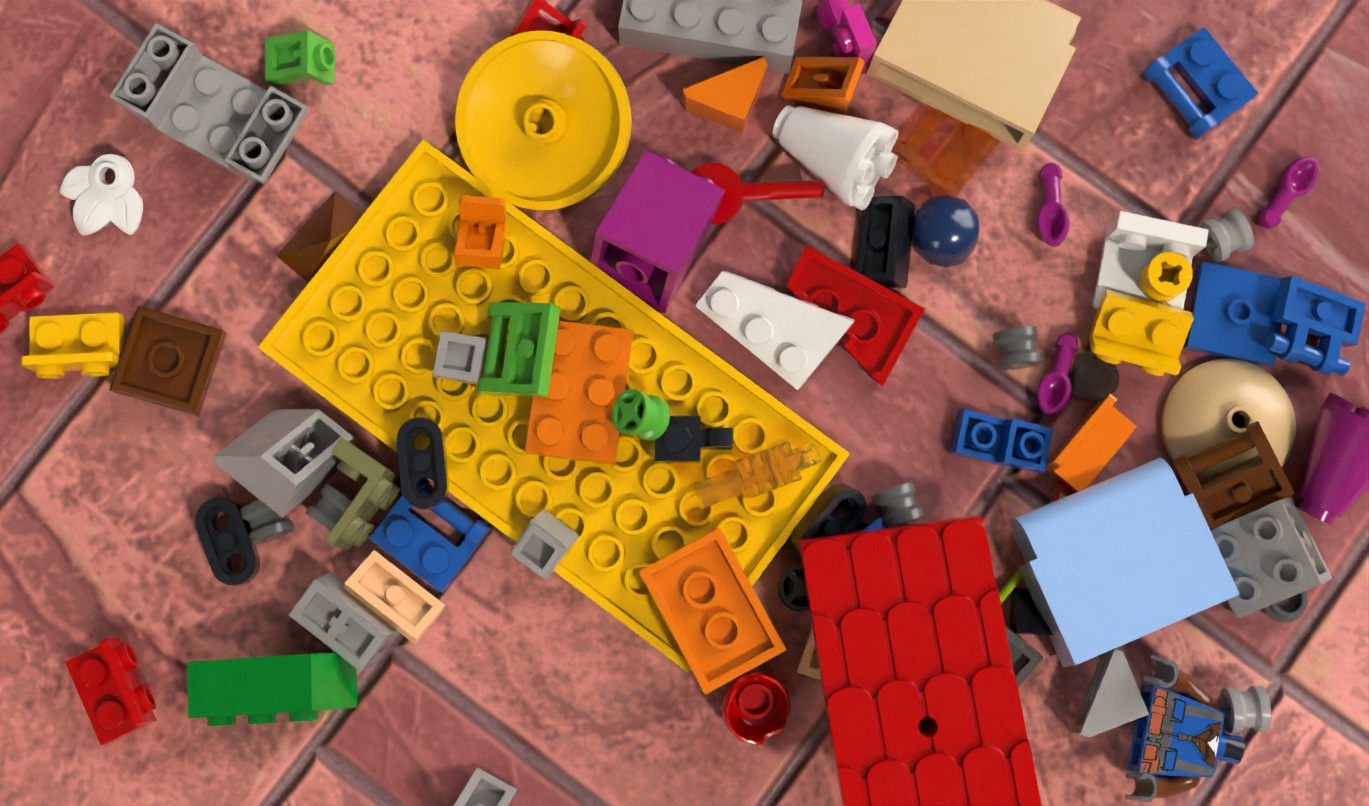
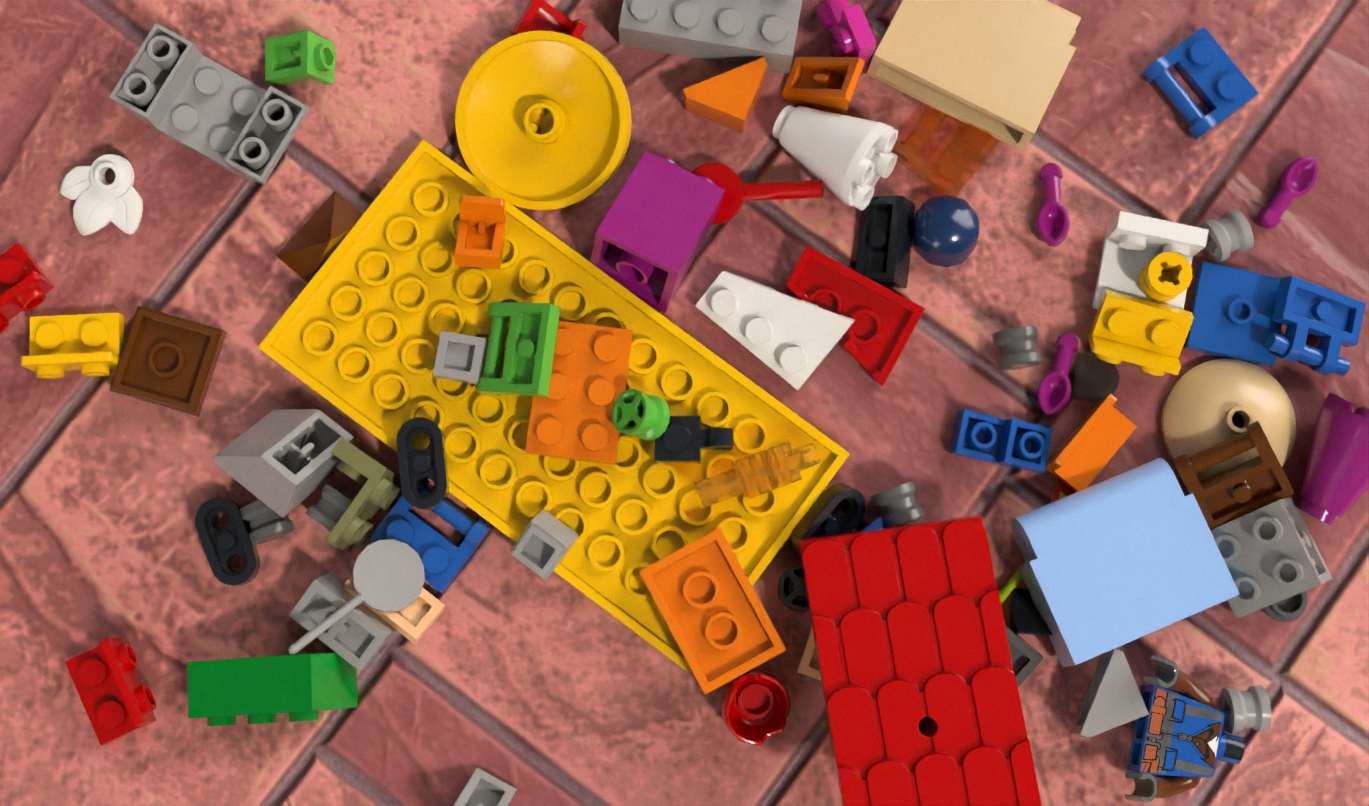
none -> light grey piece [288,539,425,655]

